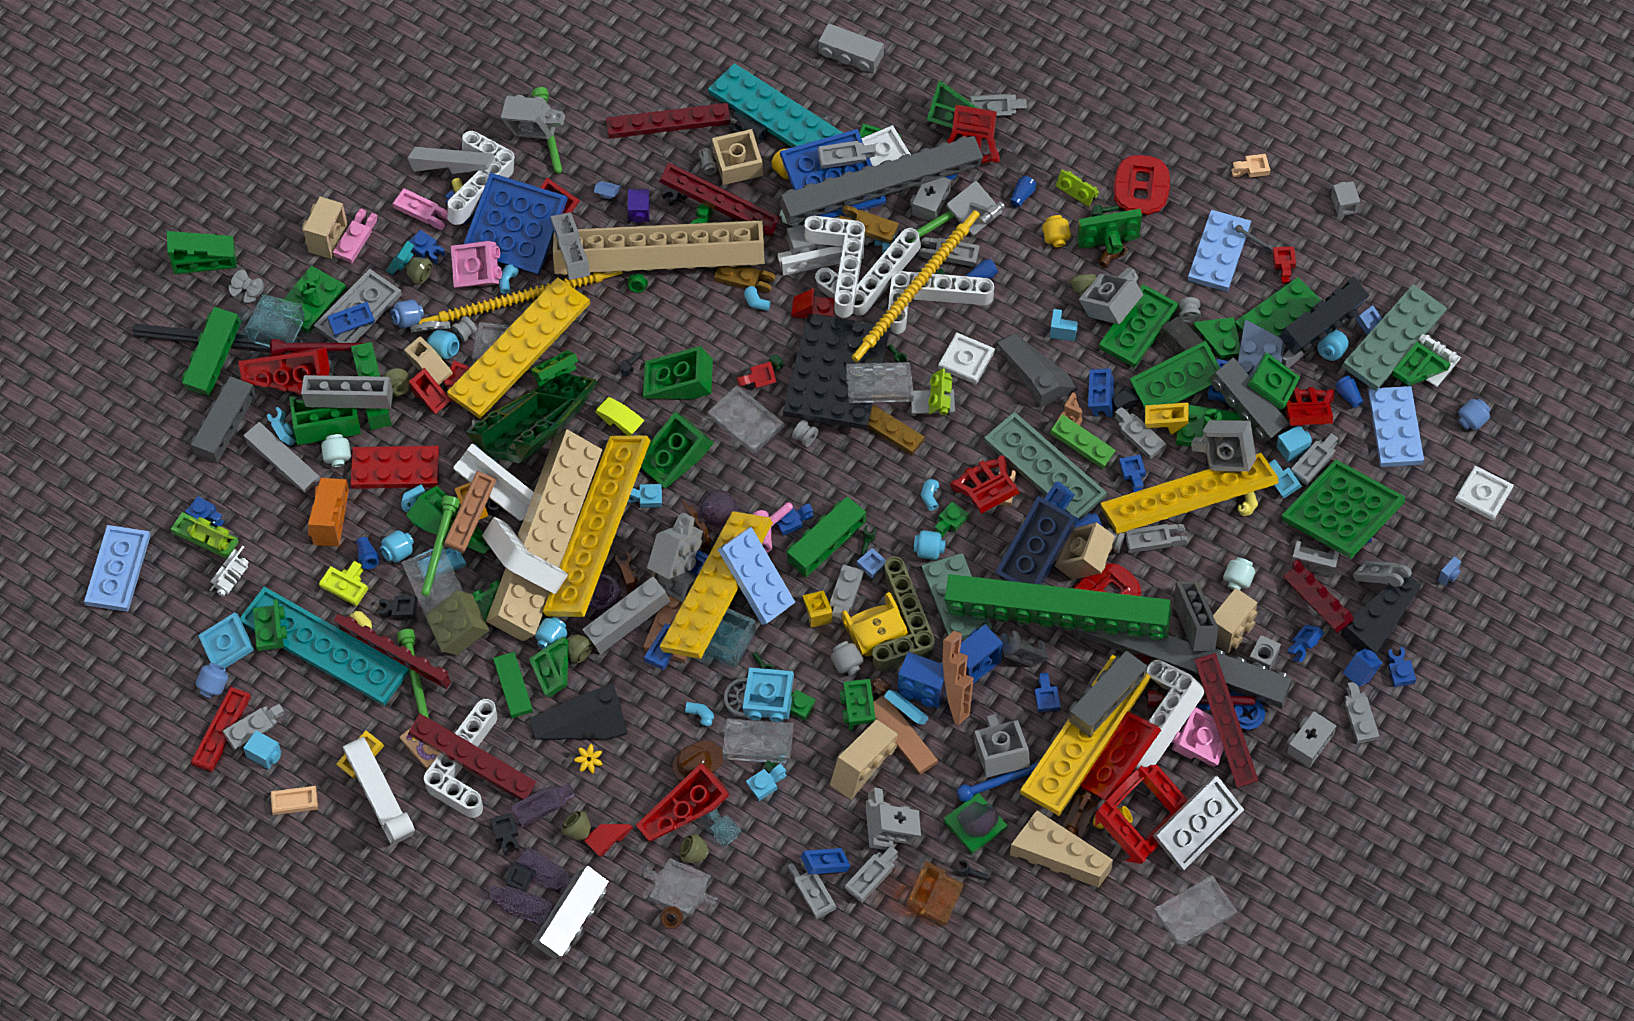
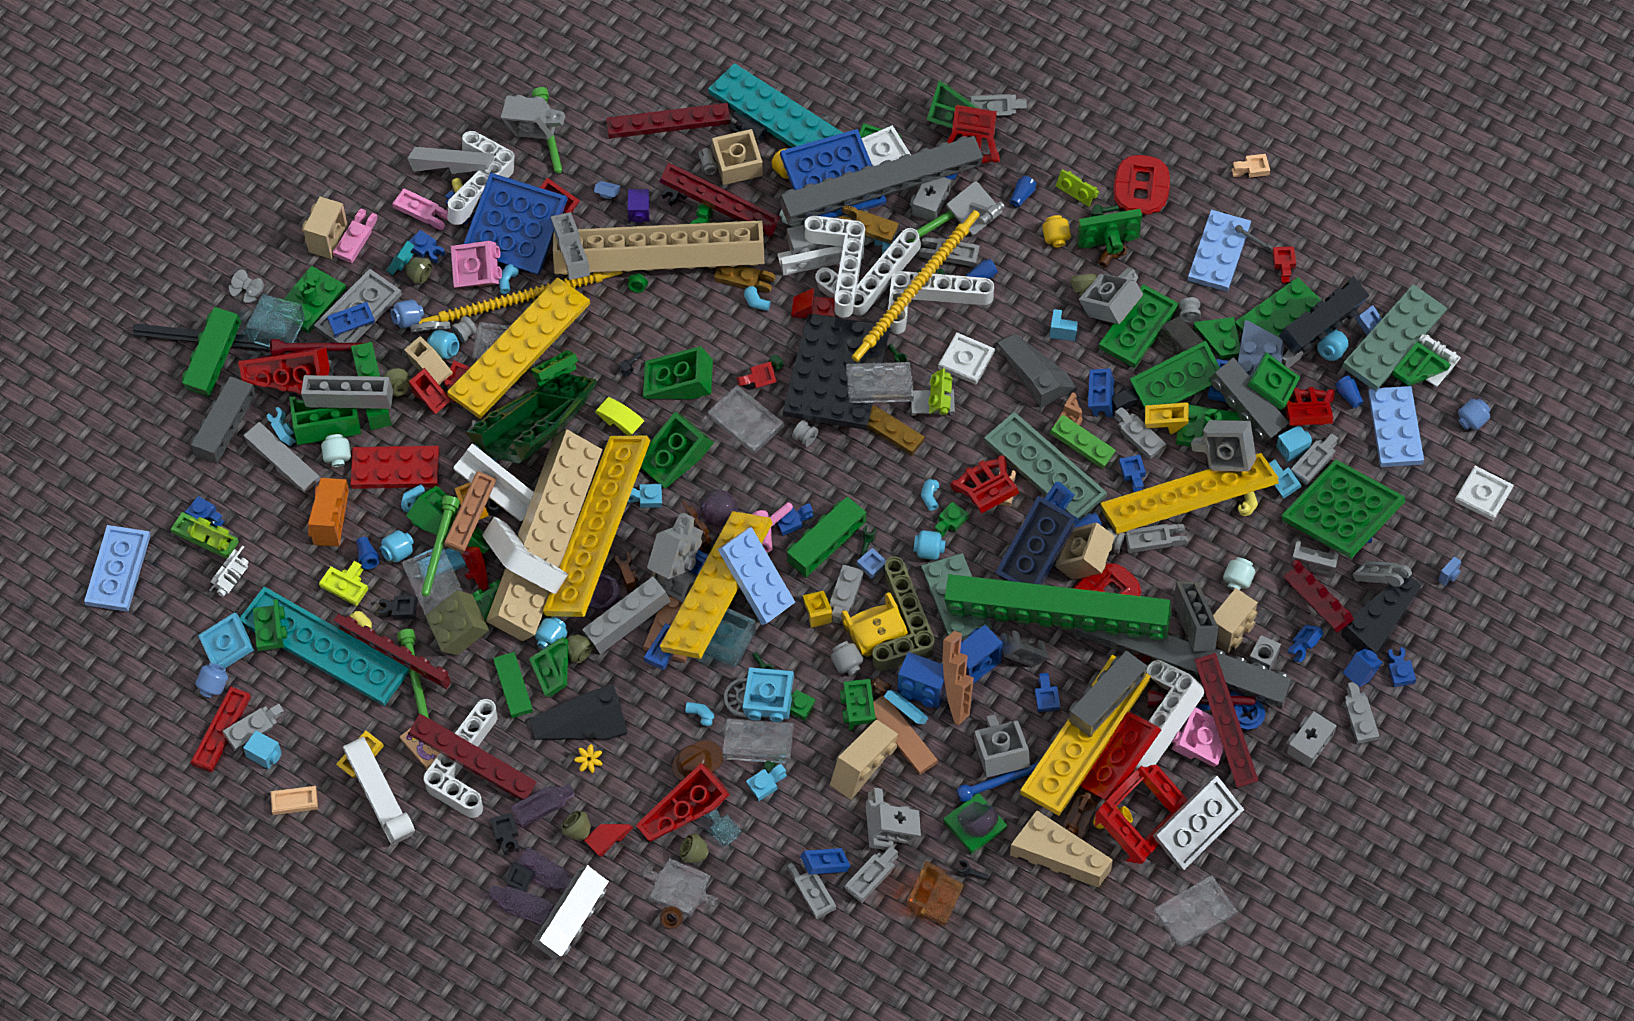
green wedge [167,231,237,275] -> none
light grey hinge [817,141,876,169] -> none
light grey brick [818,23,884,74] -> none
light grey brick [1331,181,1360,217] -> none
none -> red slope [461,546,488,591]

